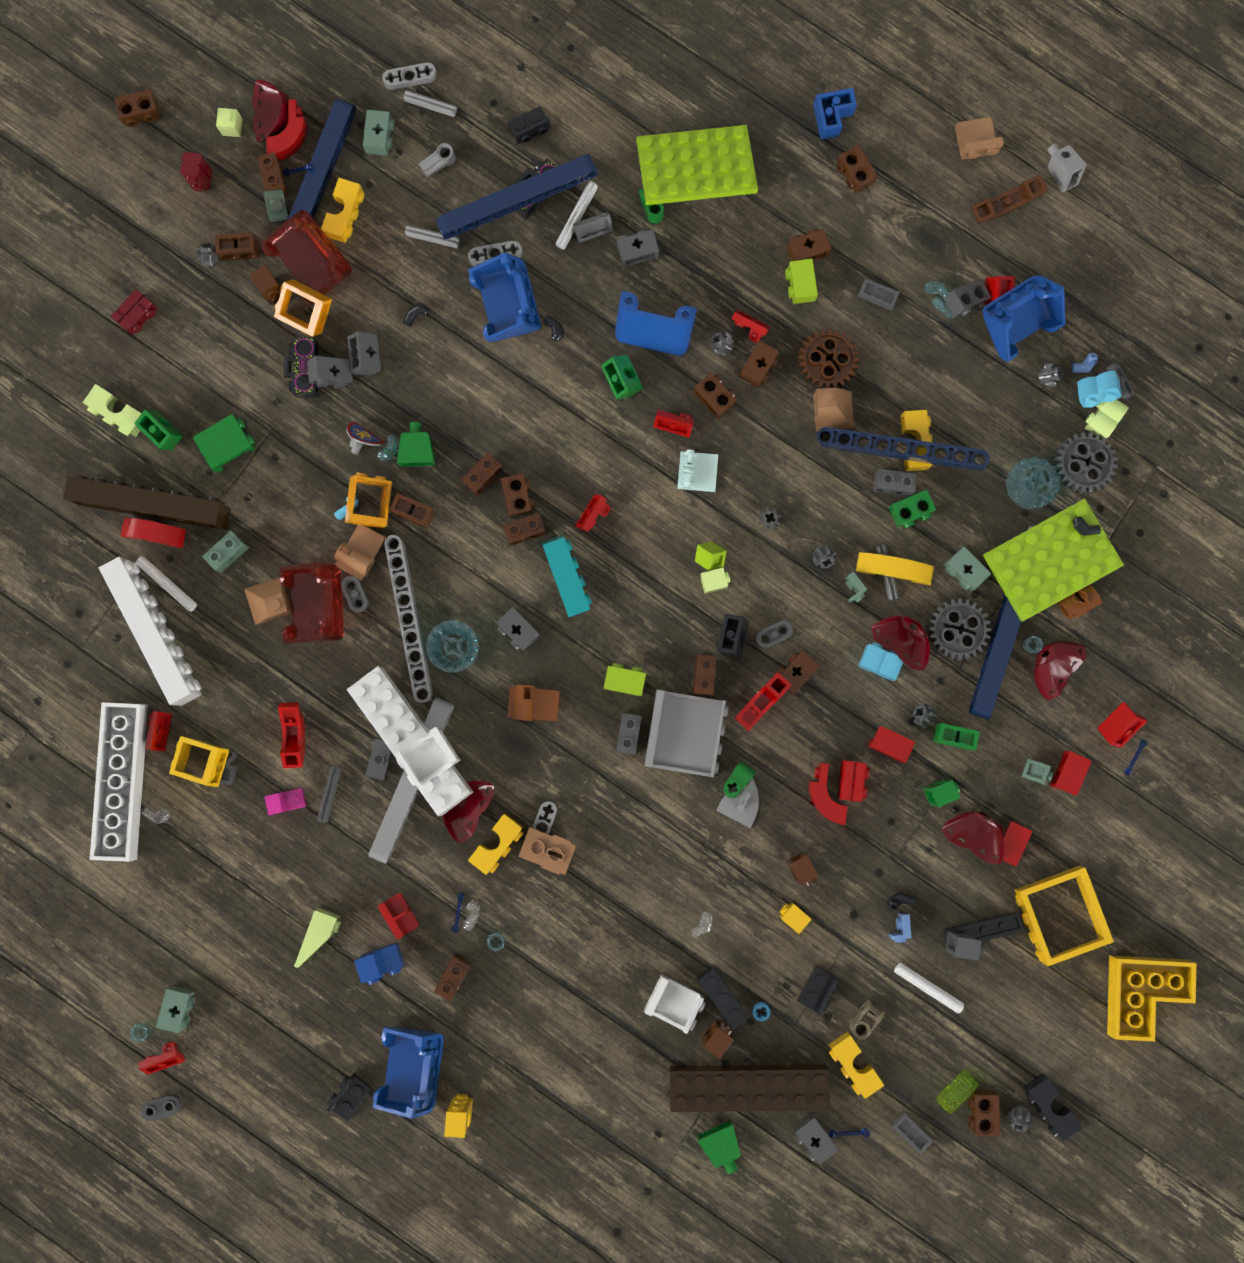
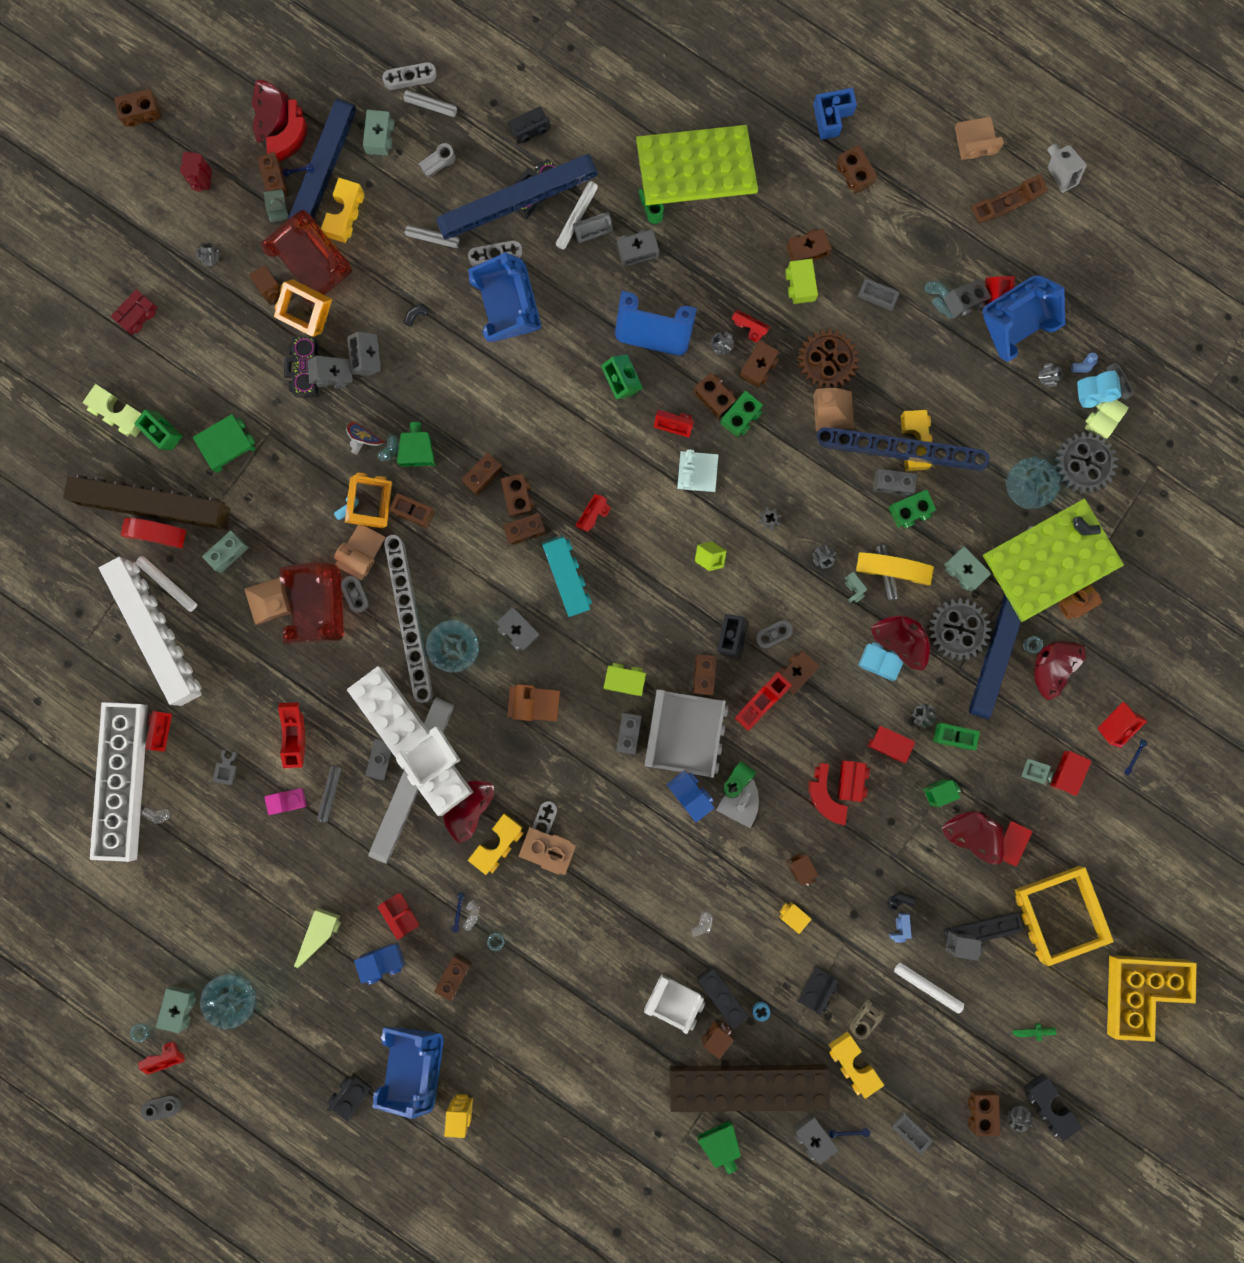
yellow window [169,736,229,787] -> none
reddish brown brick [215,232,260,261] -> none
yellowish green brick [216,108,243,137] -> none
black arm [543,315,564,342] -> none
yellowish green brick [700,568,730,594] -> none
clear neon green slope [935,1070,979,1114] -> none
none -> clear light blue gear [200,973,257,1029]
none -> blue brick [666,770,714,822]
none -> green brick [720,390,763,438]
none -> green piece [1012,1023,1056,1041]

